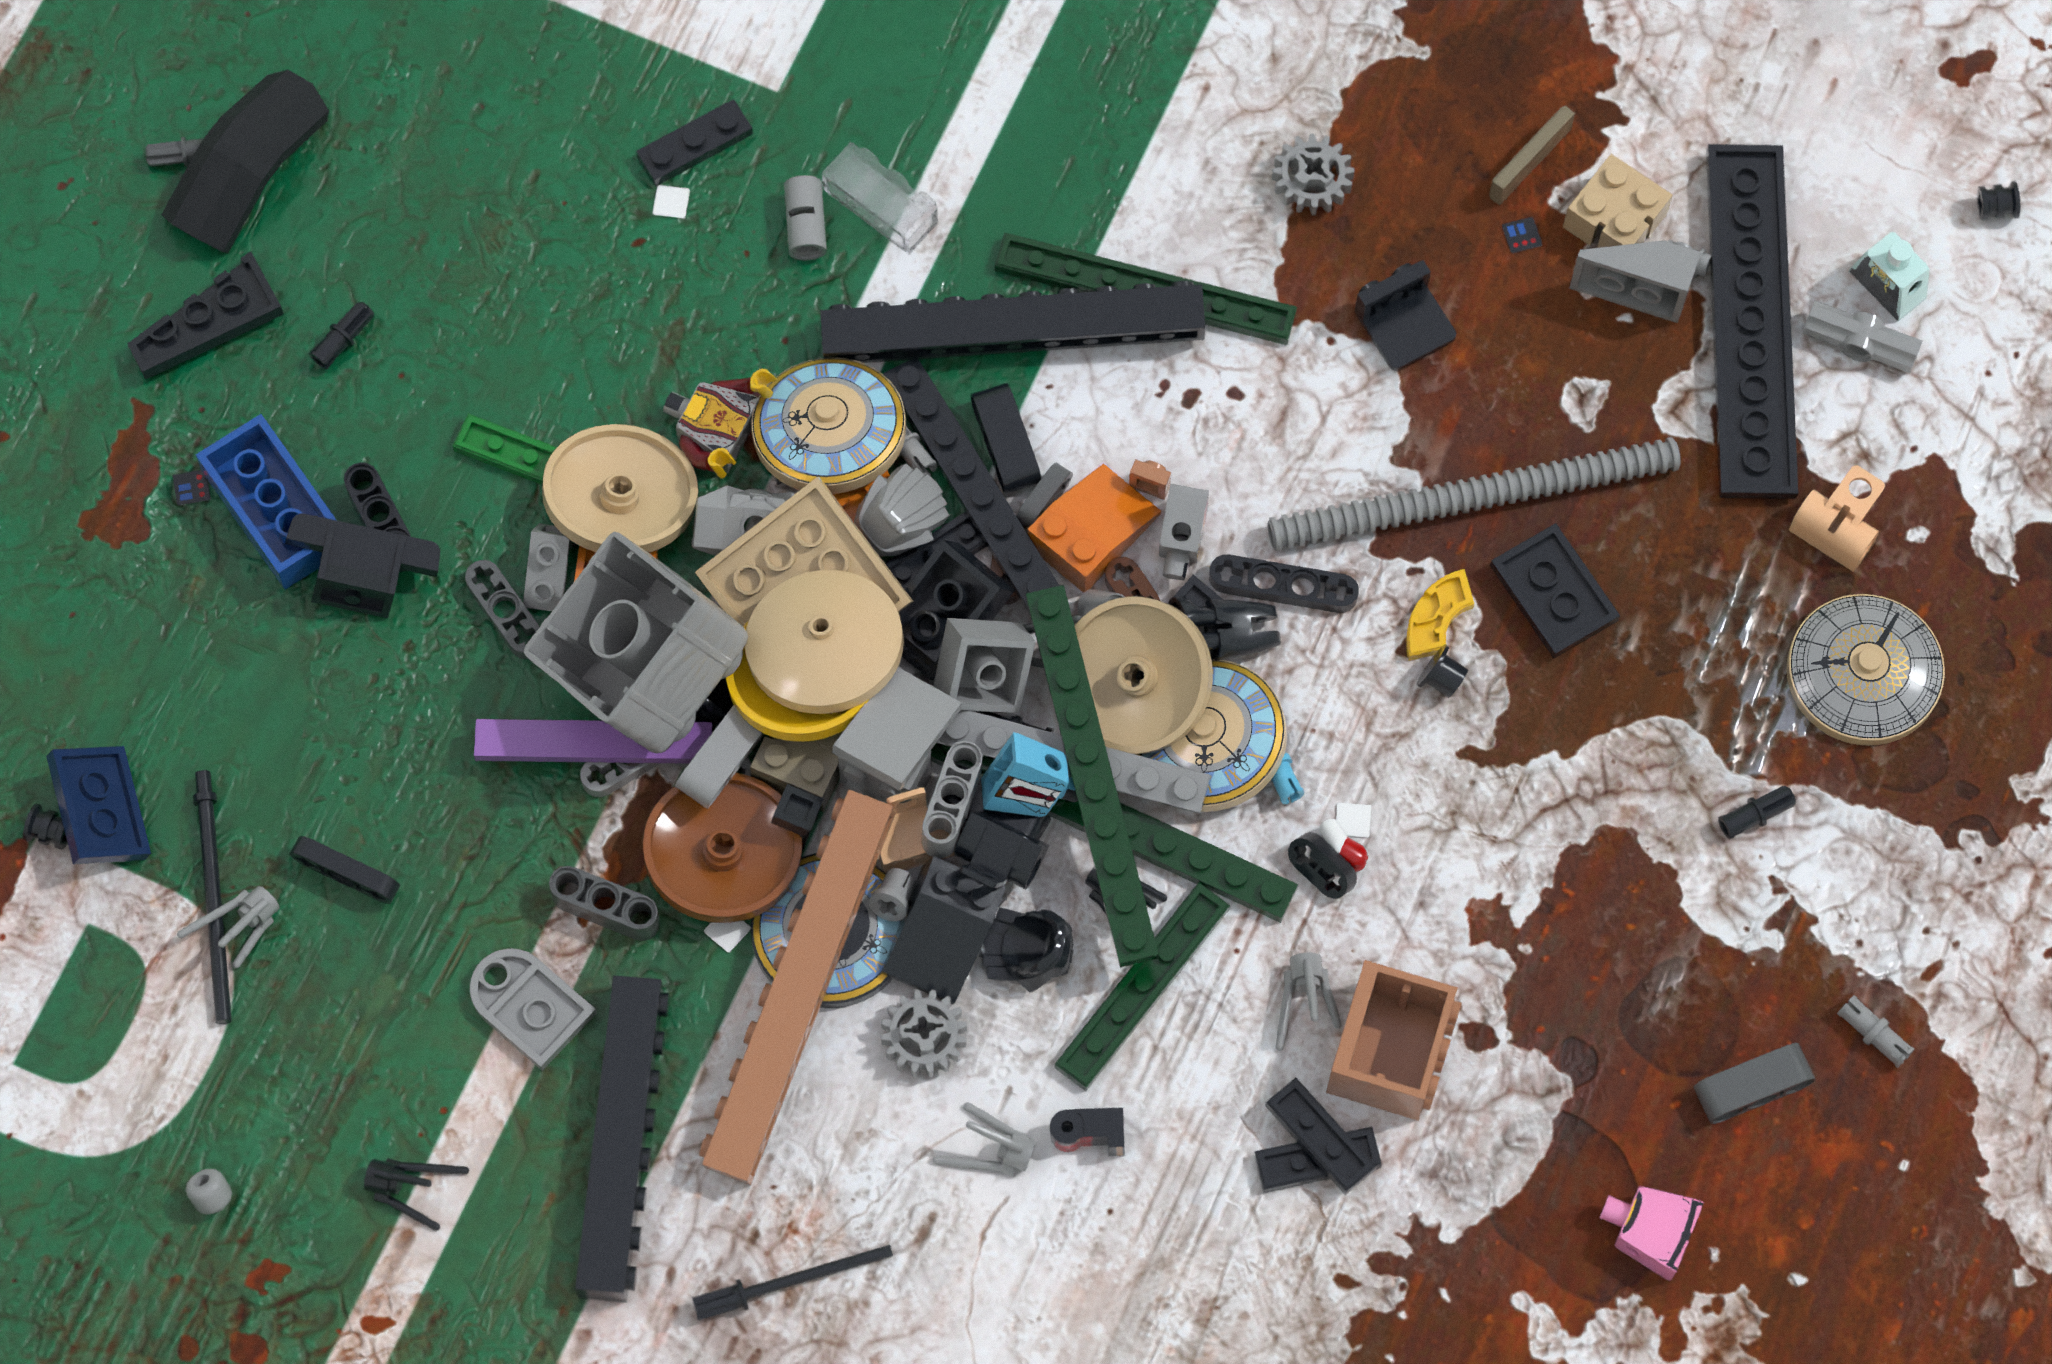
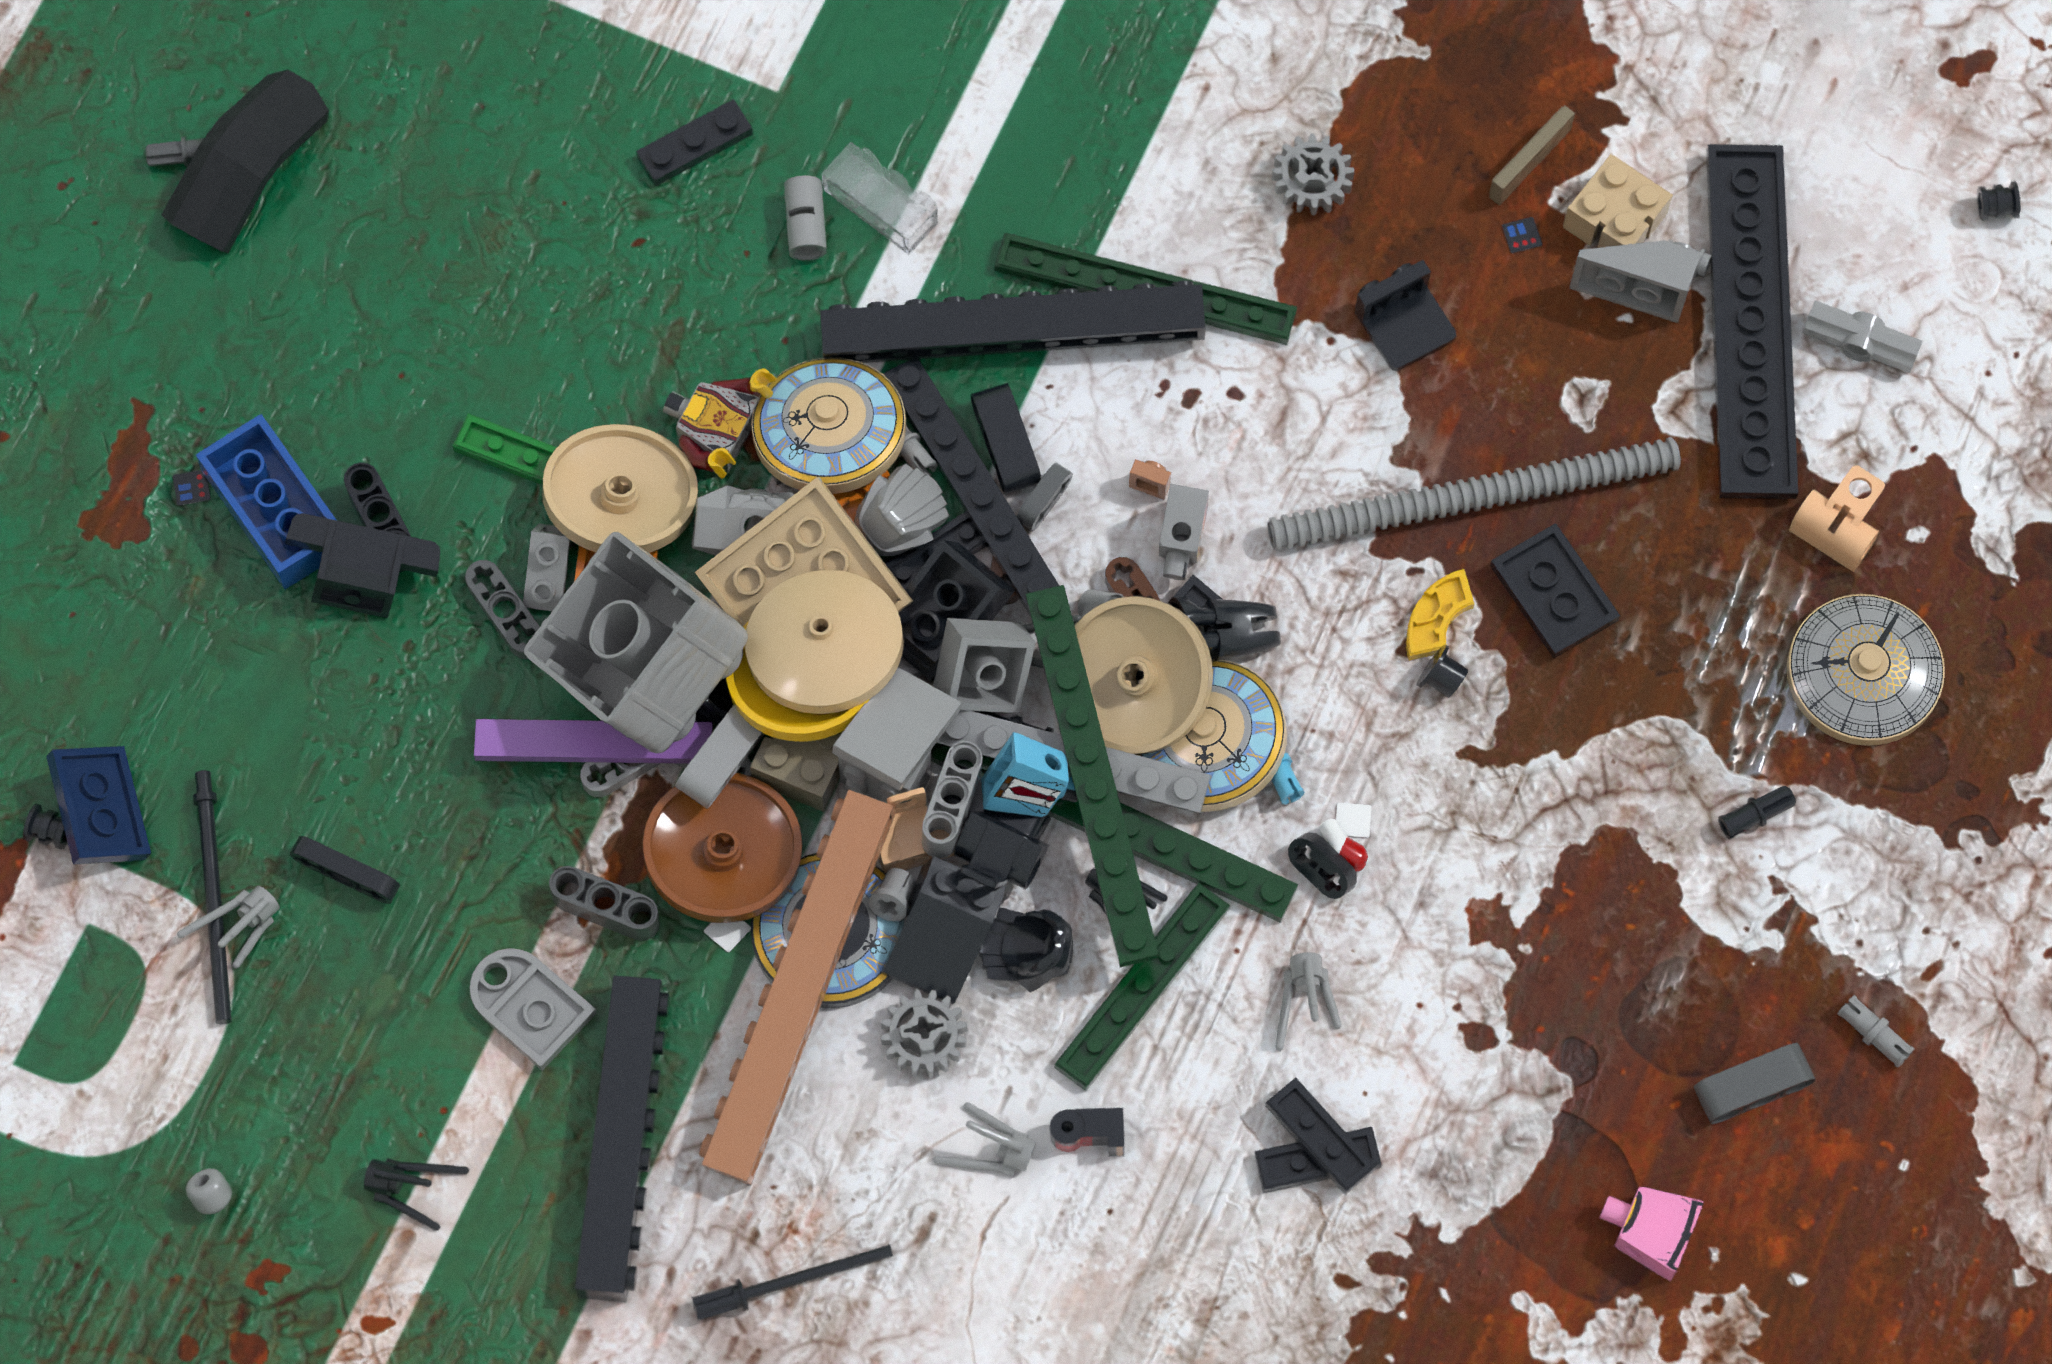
black wing [127,251,284,380] -> none
black axle [309,302,374,370] -> none
white sticker [653,185,690,218] -> none
black panel [771,784,824,850] -> none
orange slope [1027,464,1161,593] -> none
black beam [1209,554,1359,613] -> none
nougat container [1326,960,1462,1120] -> none
light aqua torso [1849,232,1930,321] -> none

